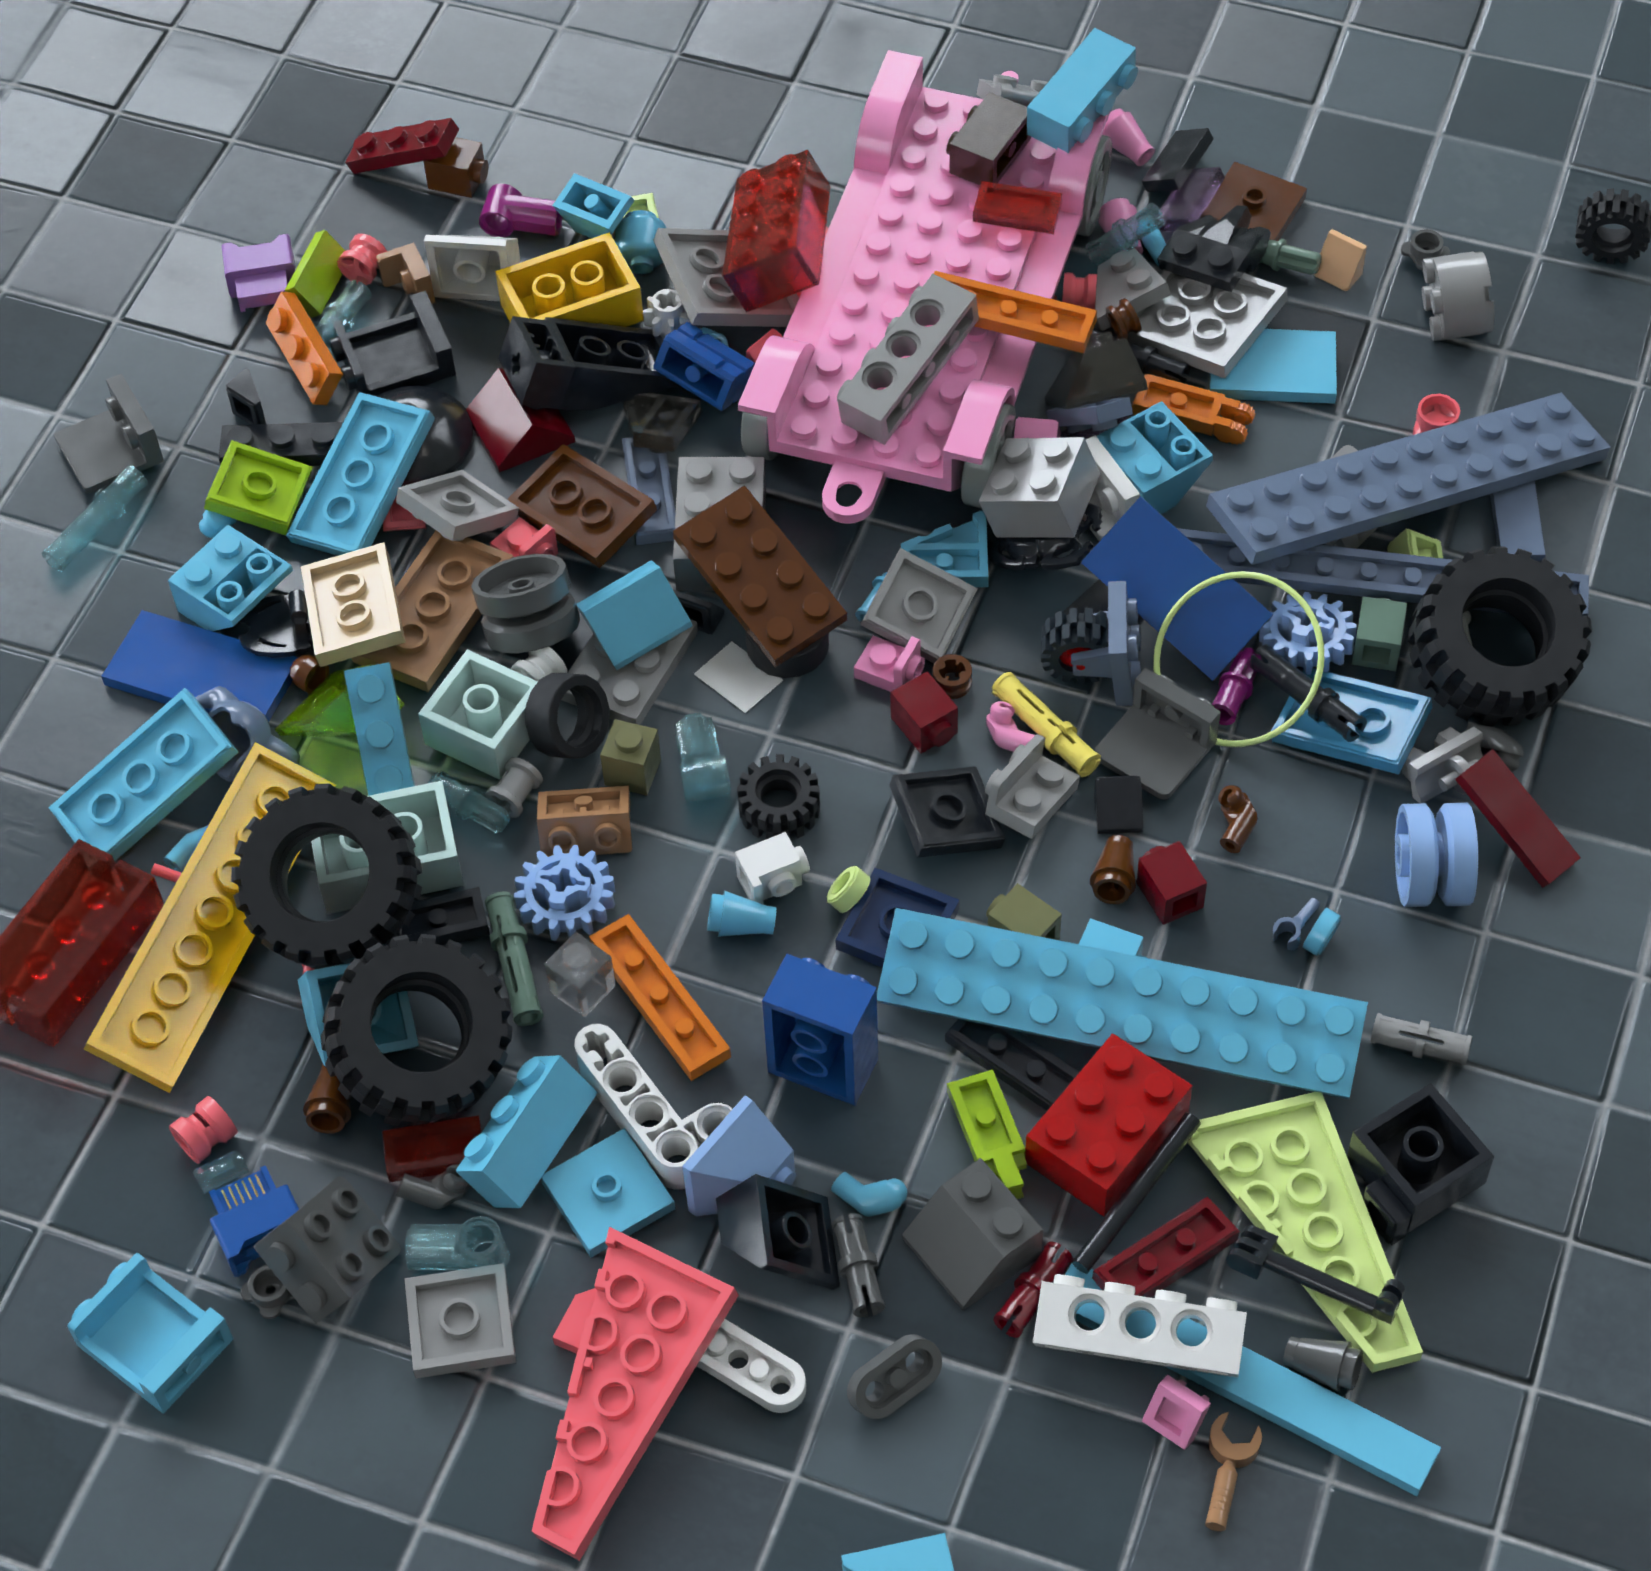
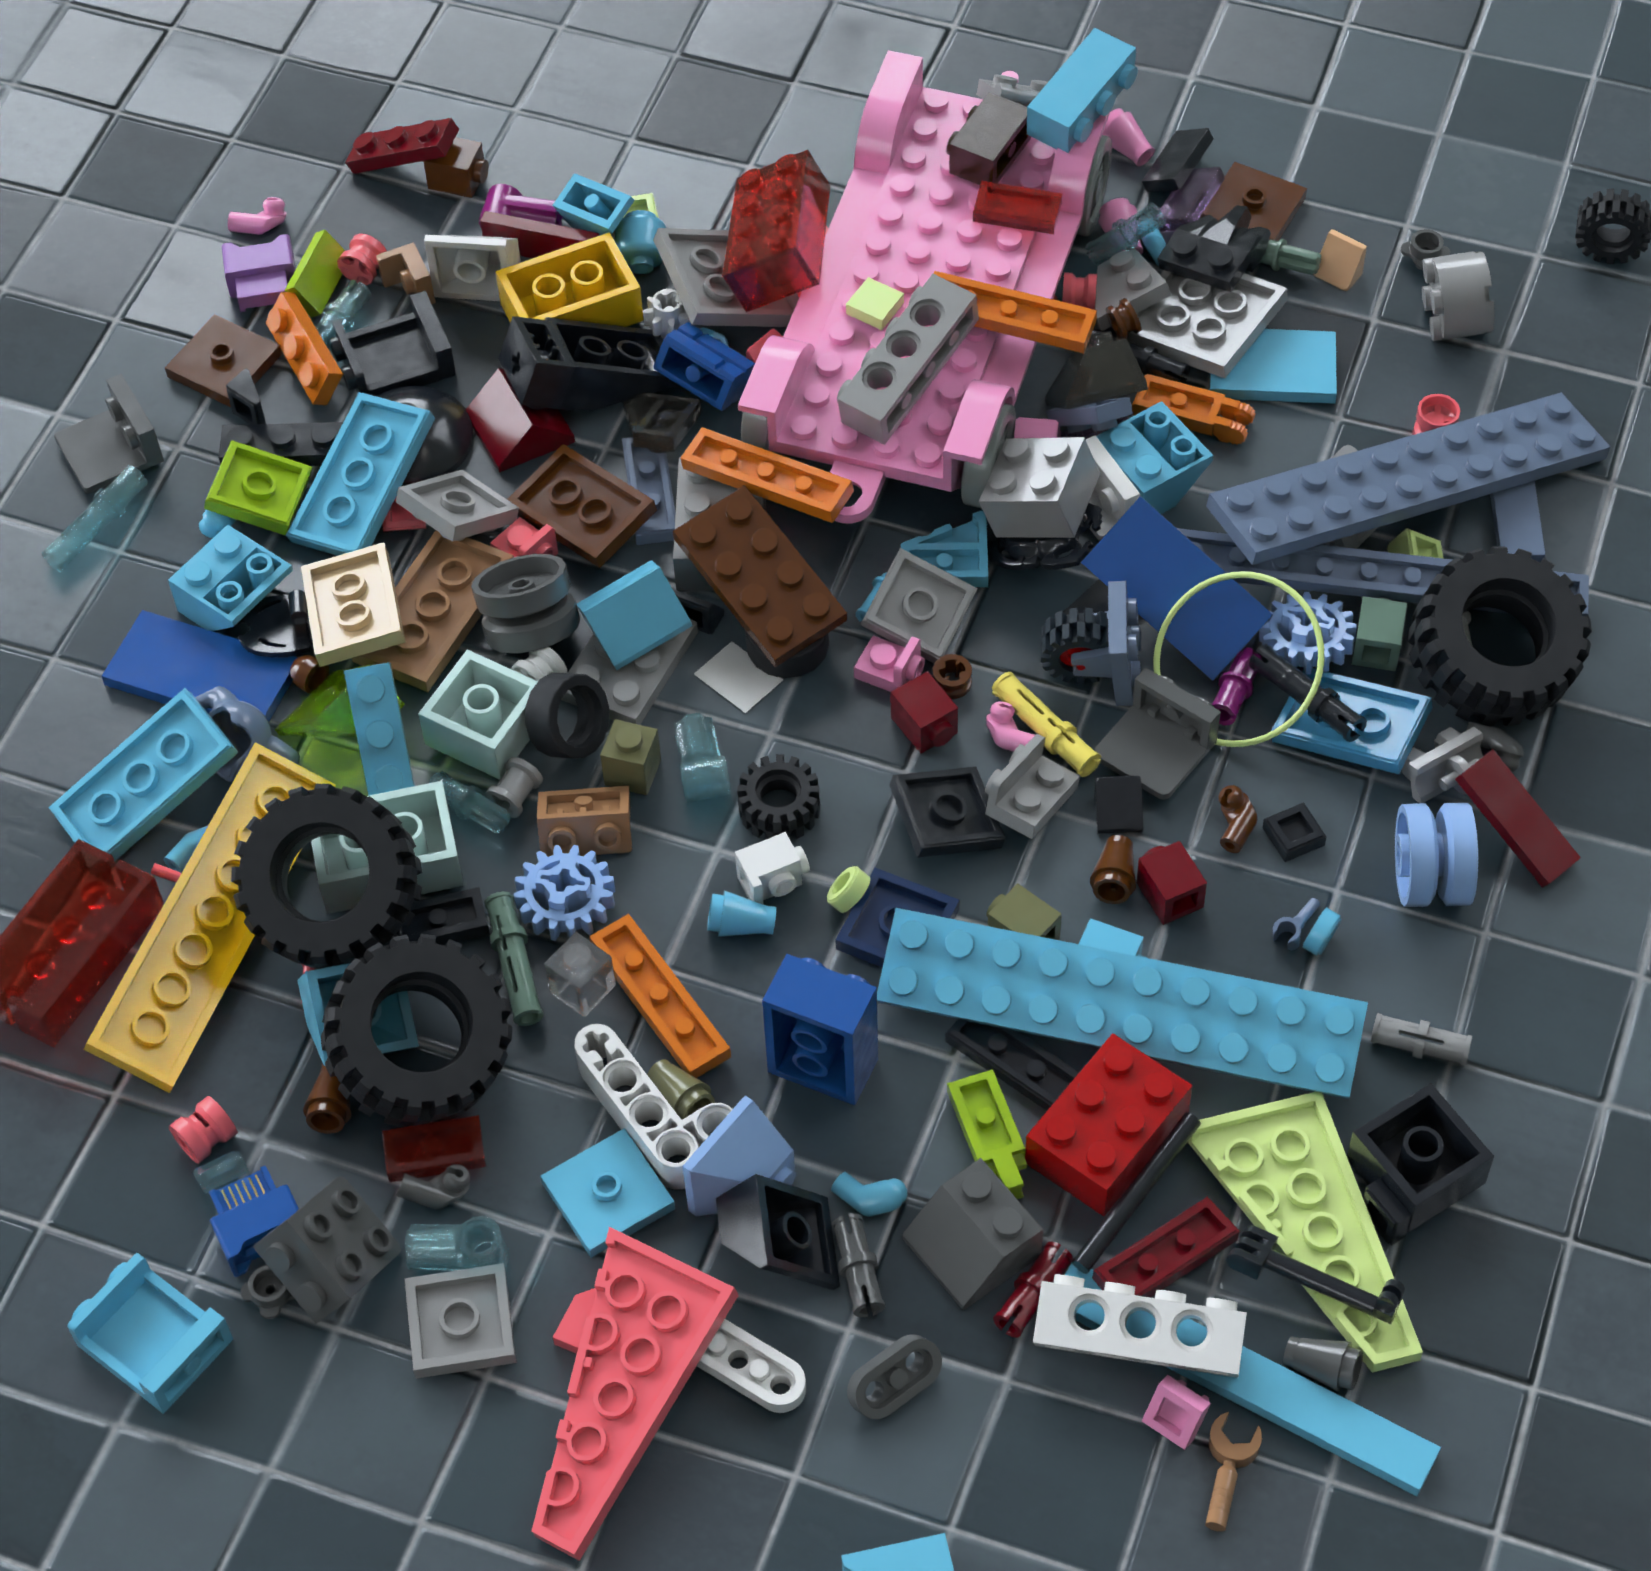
medium azure brick [456,1055,598,1208] -> none
none -> plate [165,314,282,407]
none -> bright pink arm [228,197,287,235]
none -> dark red tile [480,211,600,258]
none -> olive cone [647,1059,715,1120]
none -> orange plate [680,427,854,523]
none -> yellowish green tile [846,277,904,330]
none -> black tile [1262,802,1327,862]

